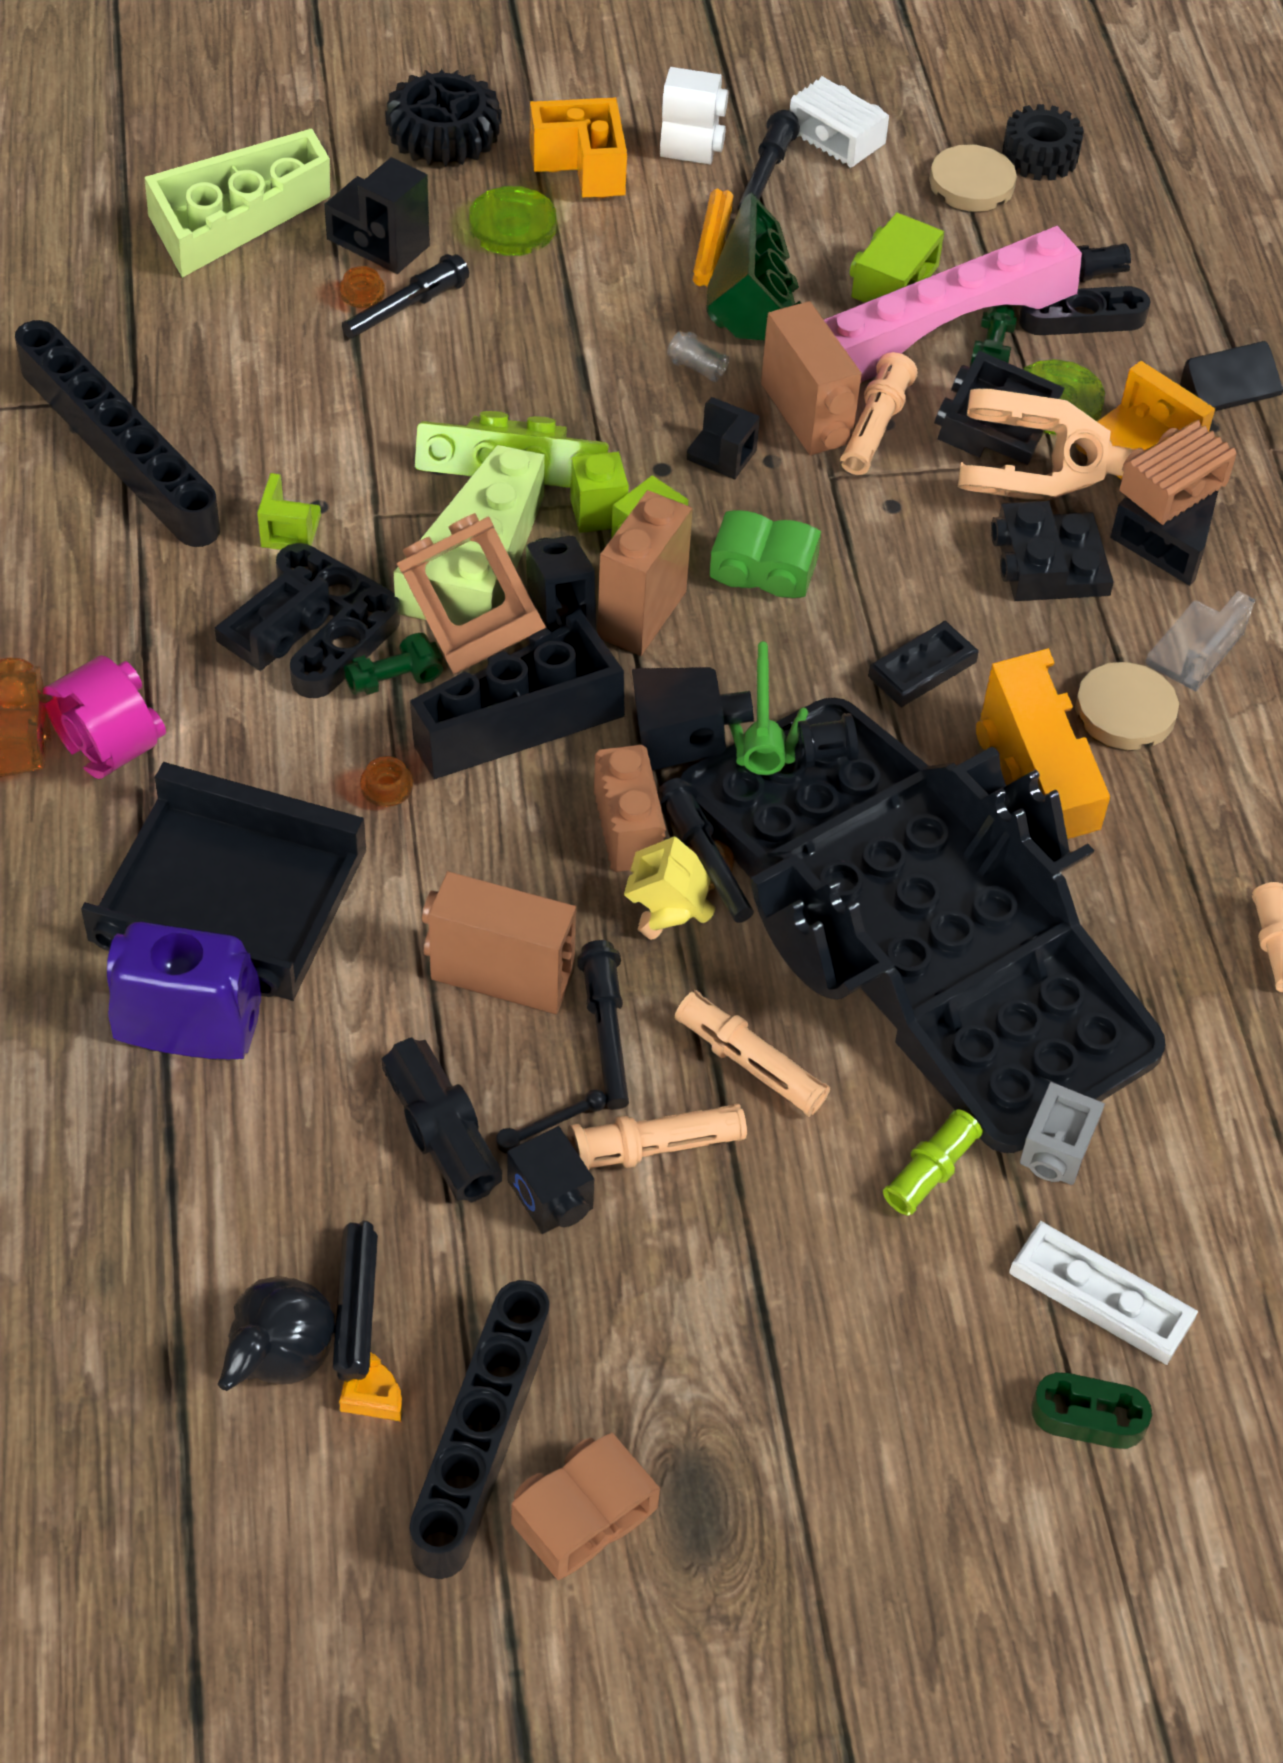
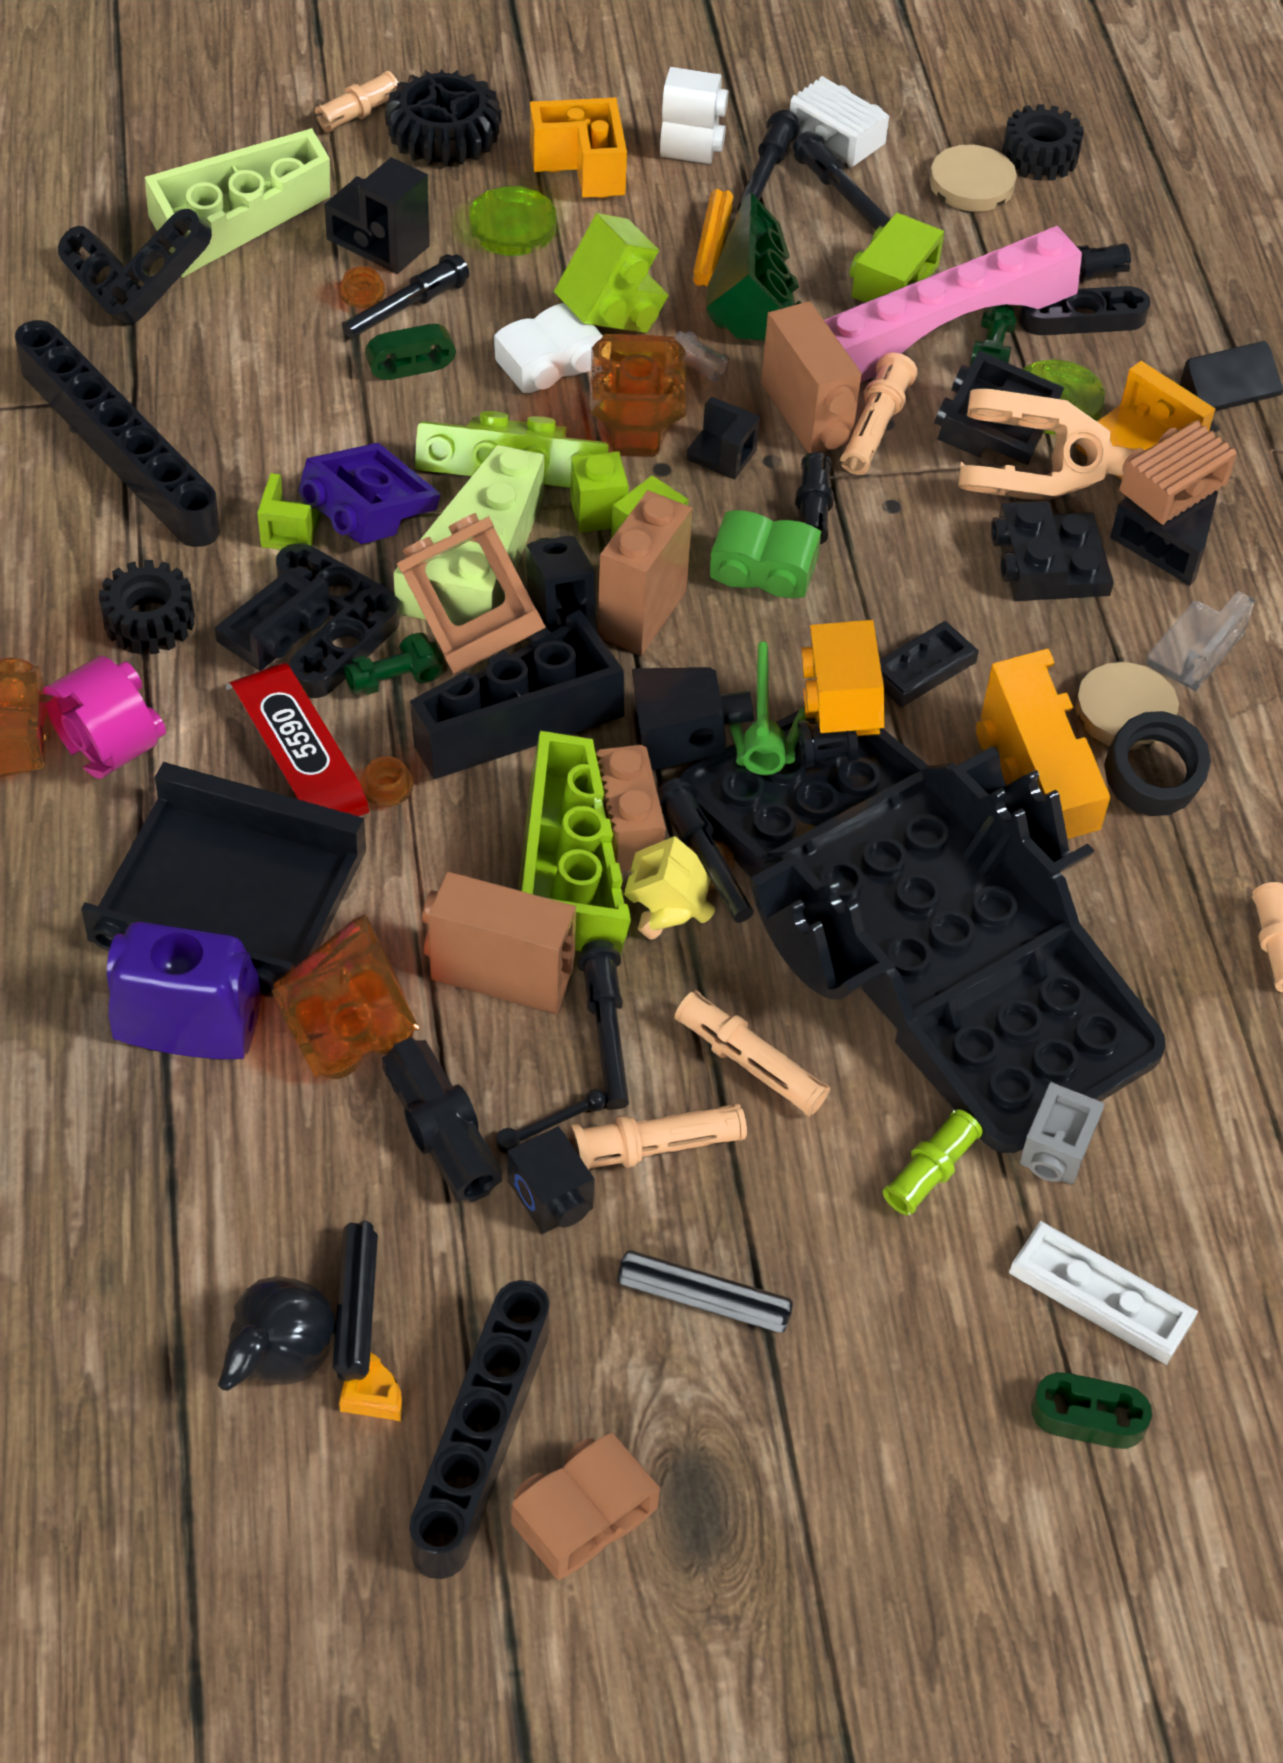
none -> black beam [58,209,212,325]
none -> black tyre [99,560,195,654]
none -> red sticker [226,662,369,817]
none -> clear orange piece [272,914,420,1079]
none -> dark purple plate [298,443,441,544]
none -> light nougat pin [315,71,398,133]
none -> dark green beam [365,324,456,380]
none -> white brick [494,303,603,393]
none -> lime wedge [518,731,631,955]
none -> lime brick [554,213,669,333]
none -> clear orange piece [590,334,686,457]
none -> axle [618,1250,793,1333]
none -> black pin [793,131,890,230]
none -> black pin [795,452,834,545]
none -> light orange brick [801,620,885,736]
none -> black tyre [1104,711,1211,816]

